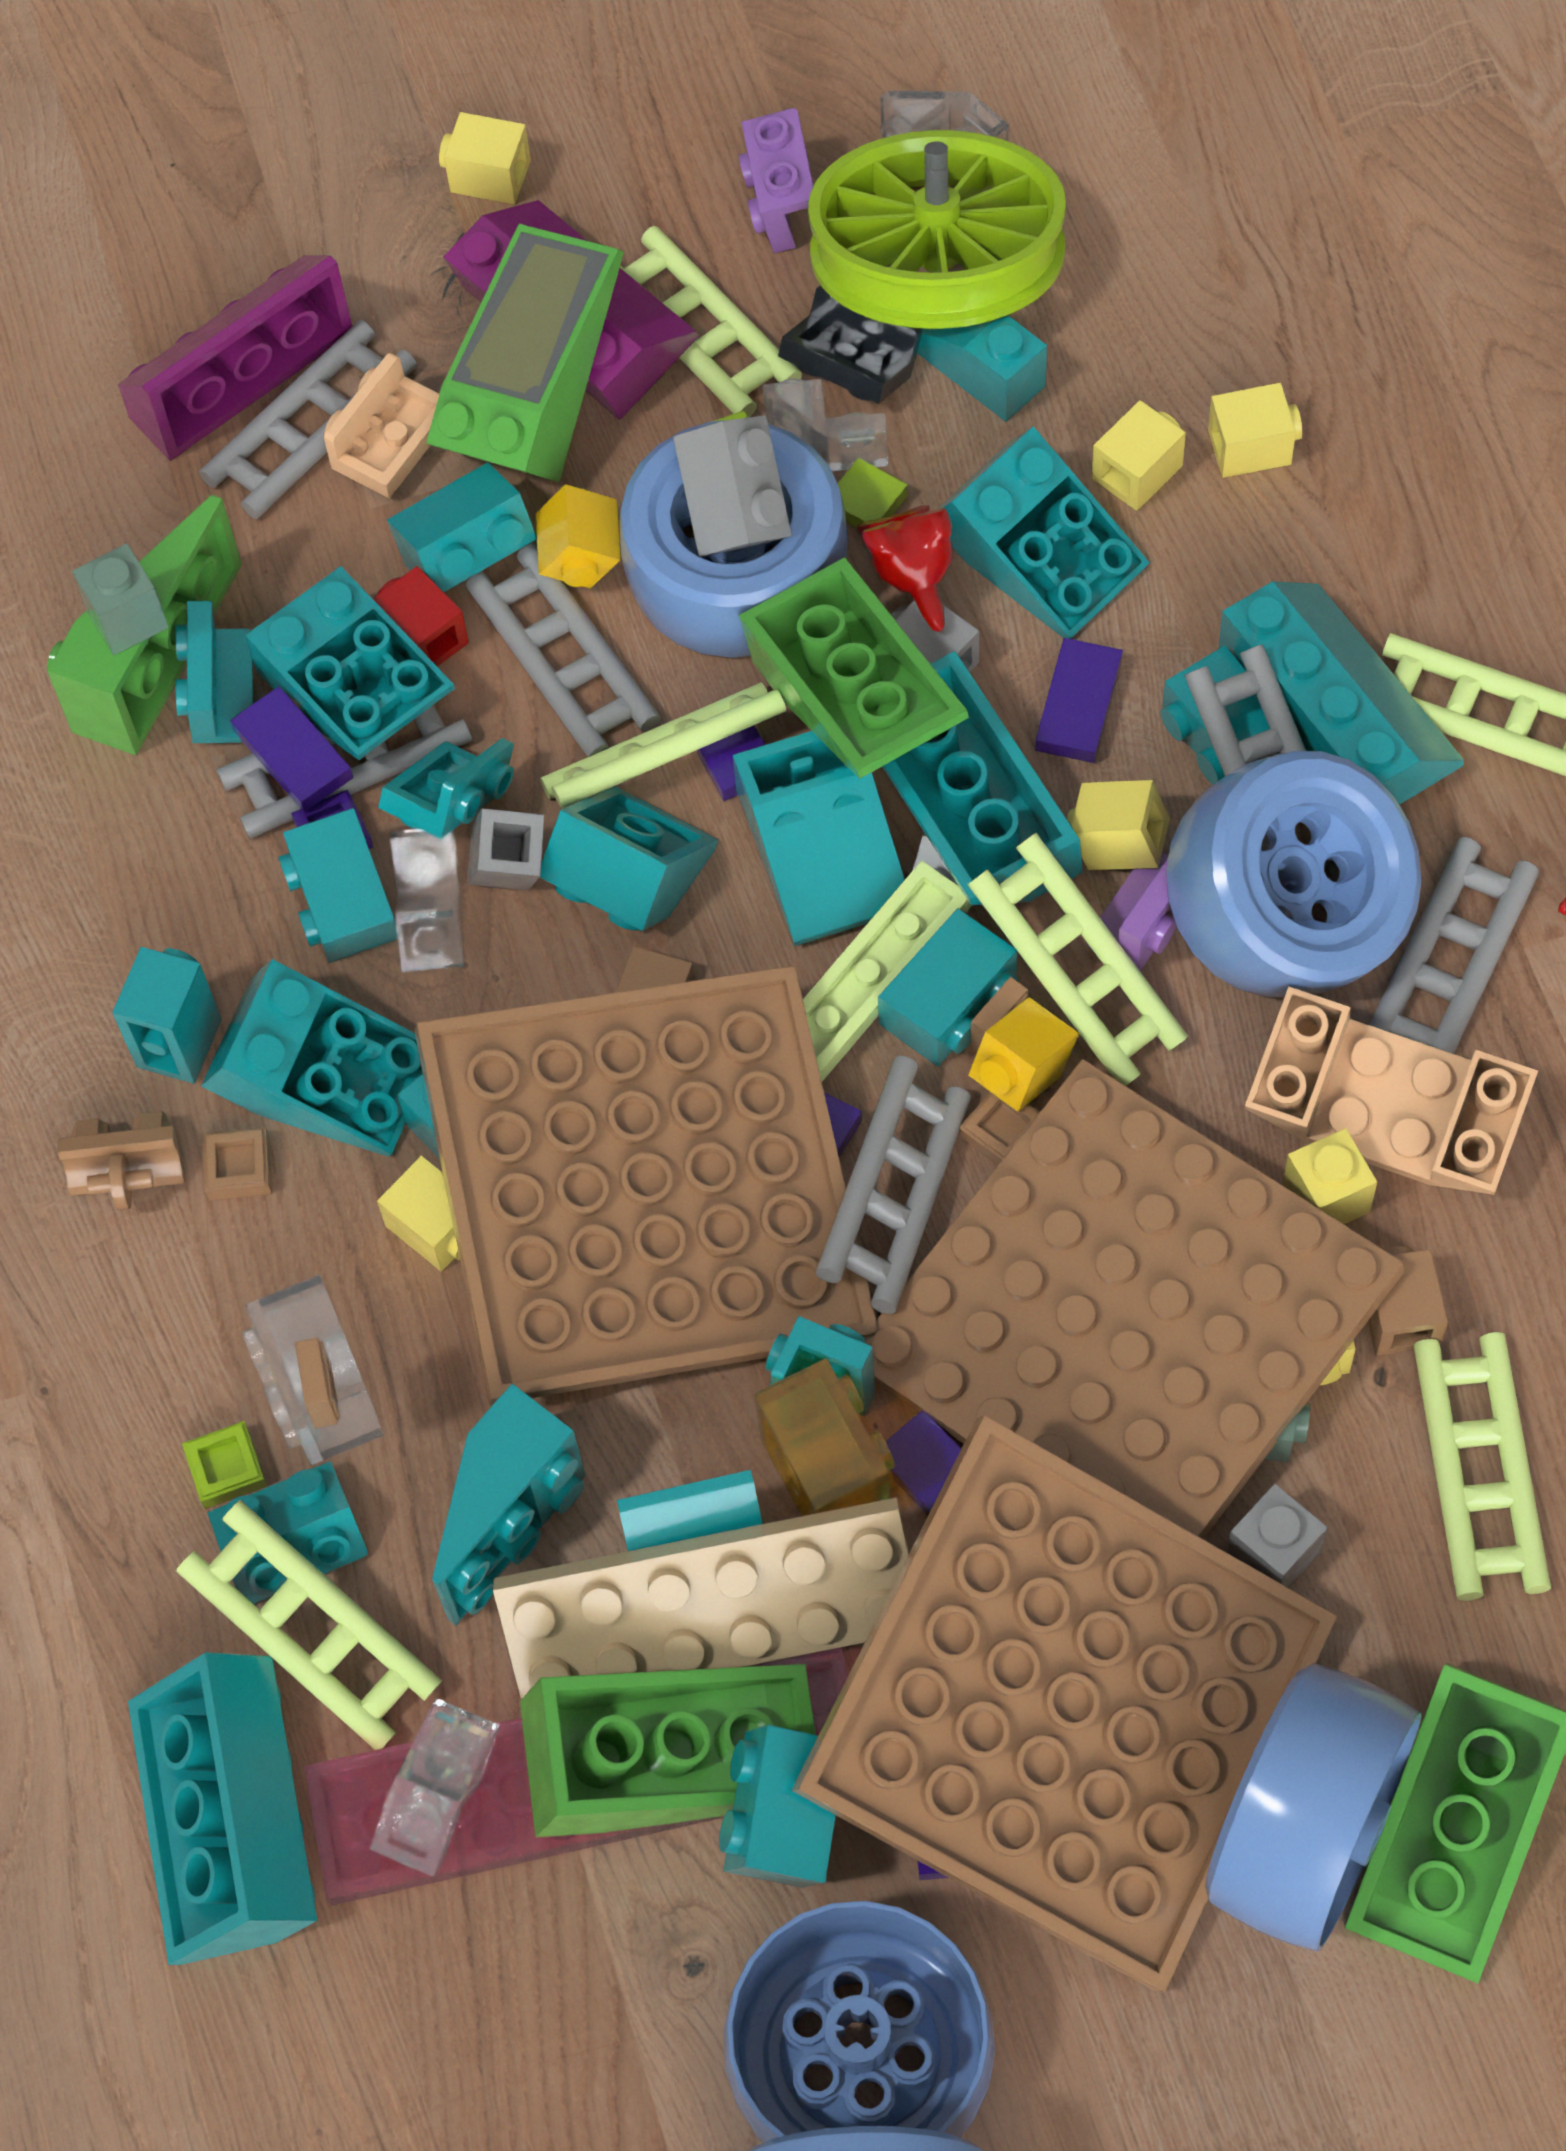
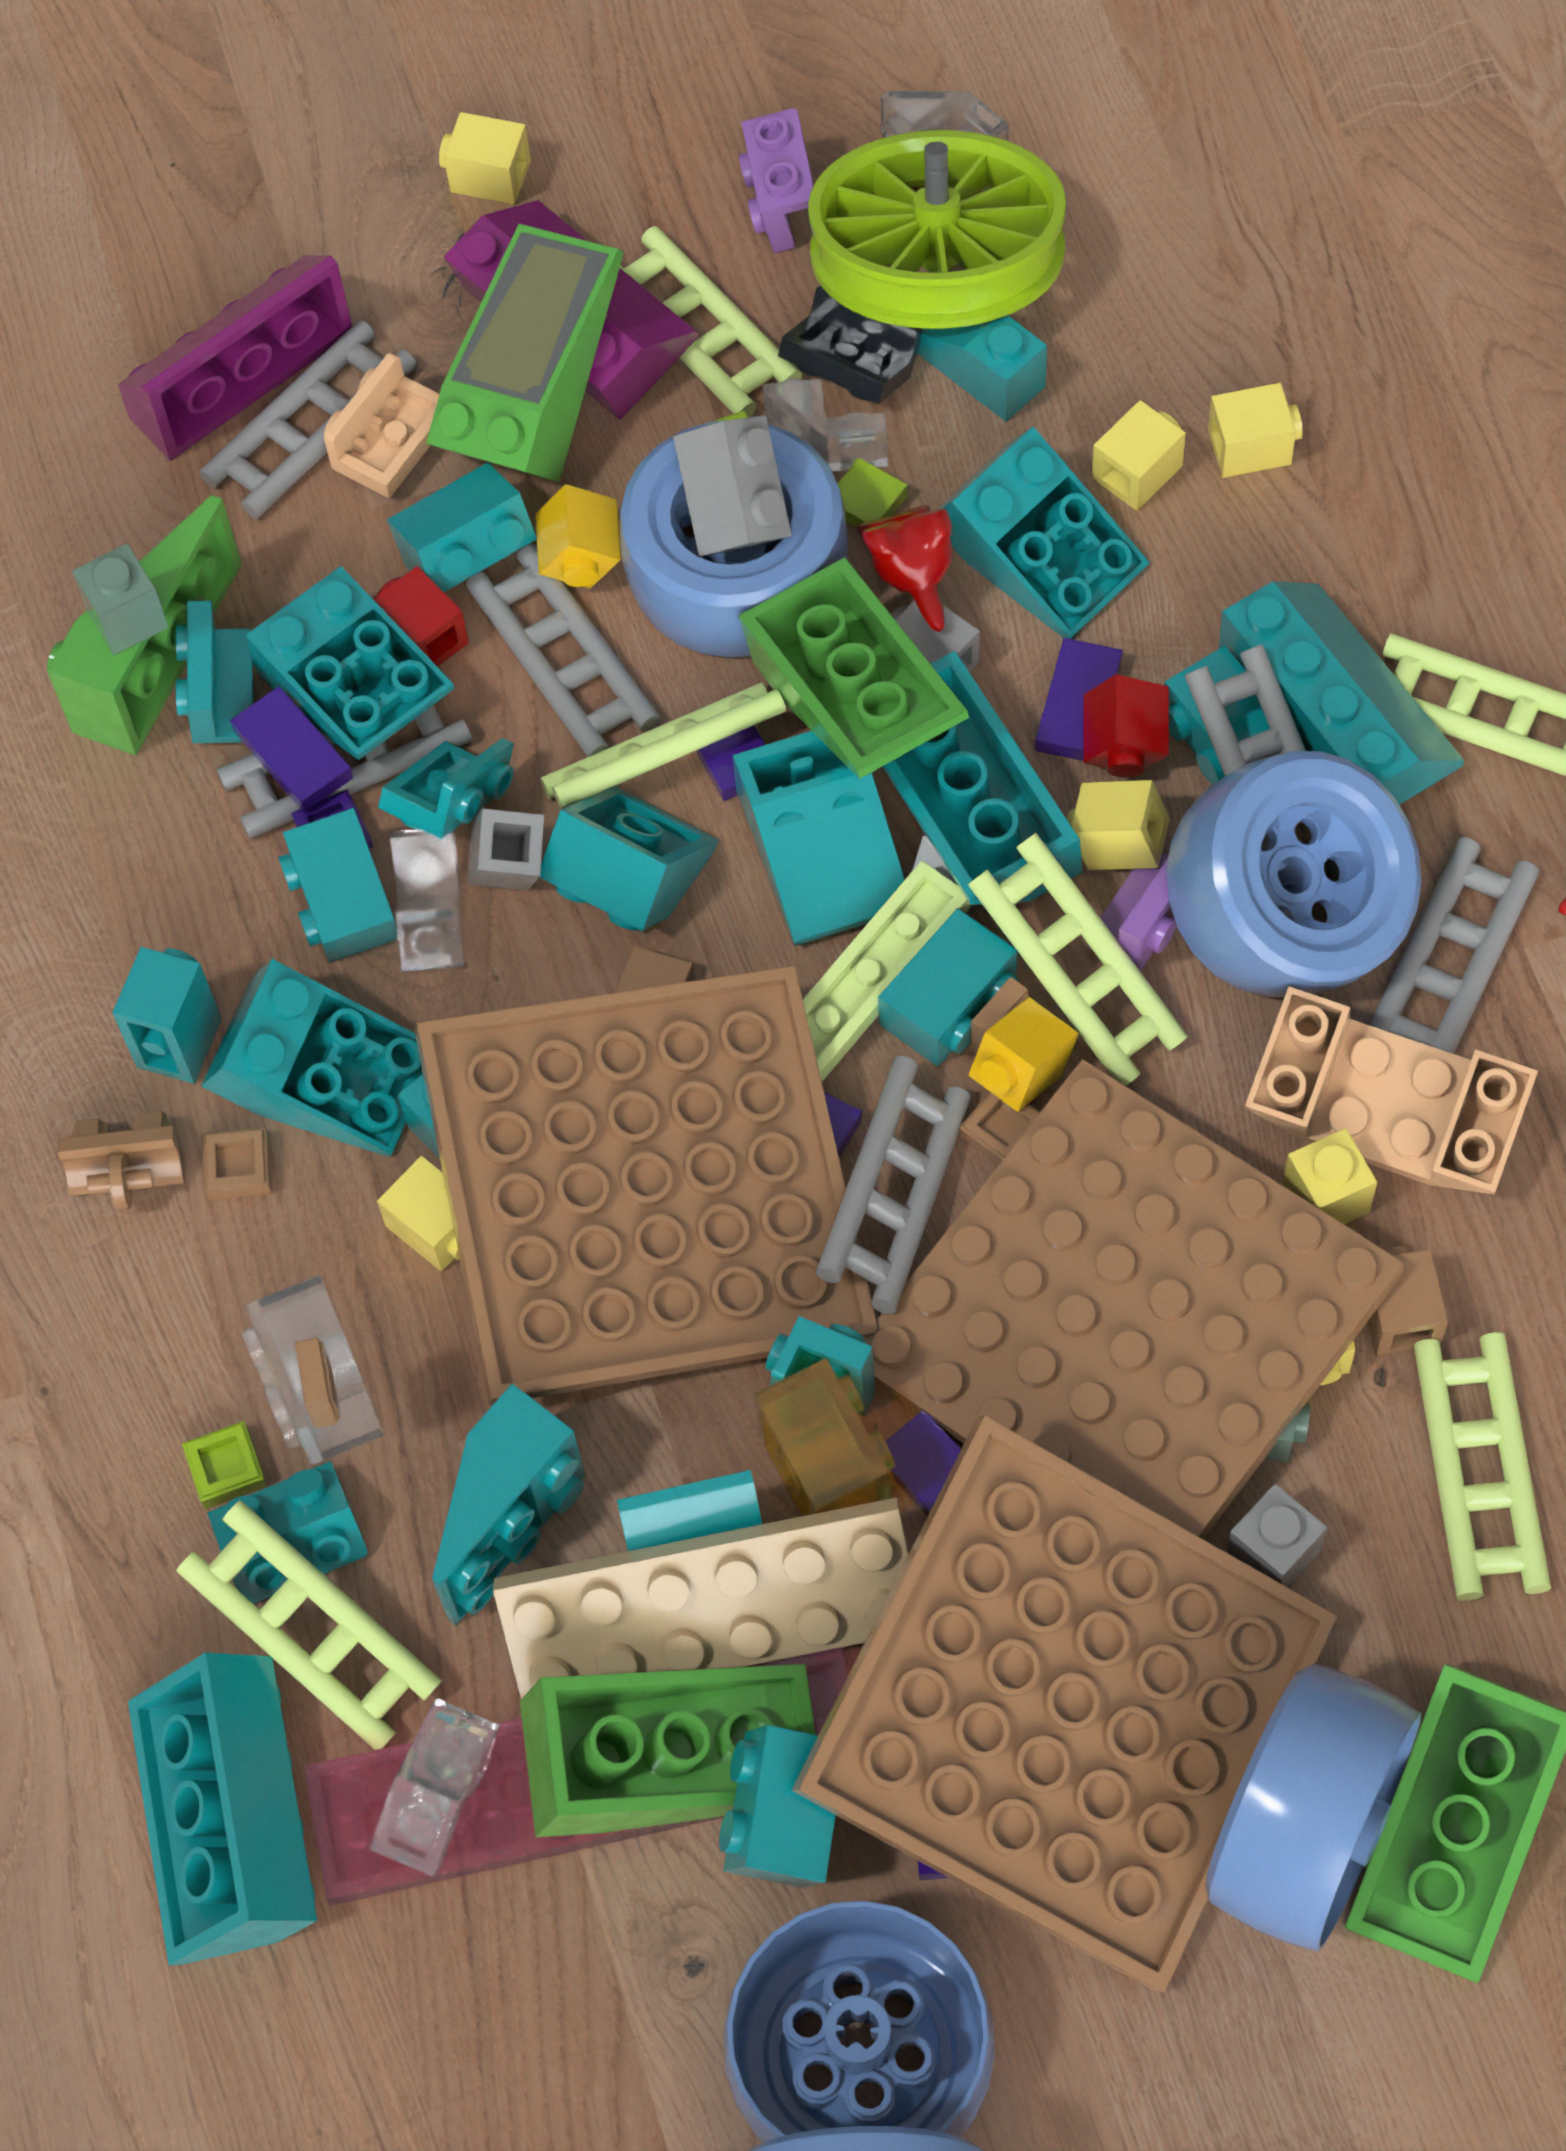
none -> red brick [1083,674,1169,778]

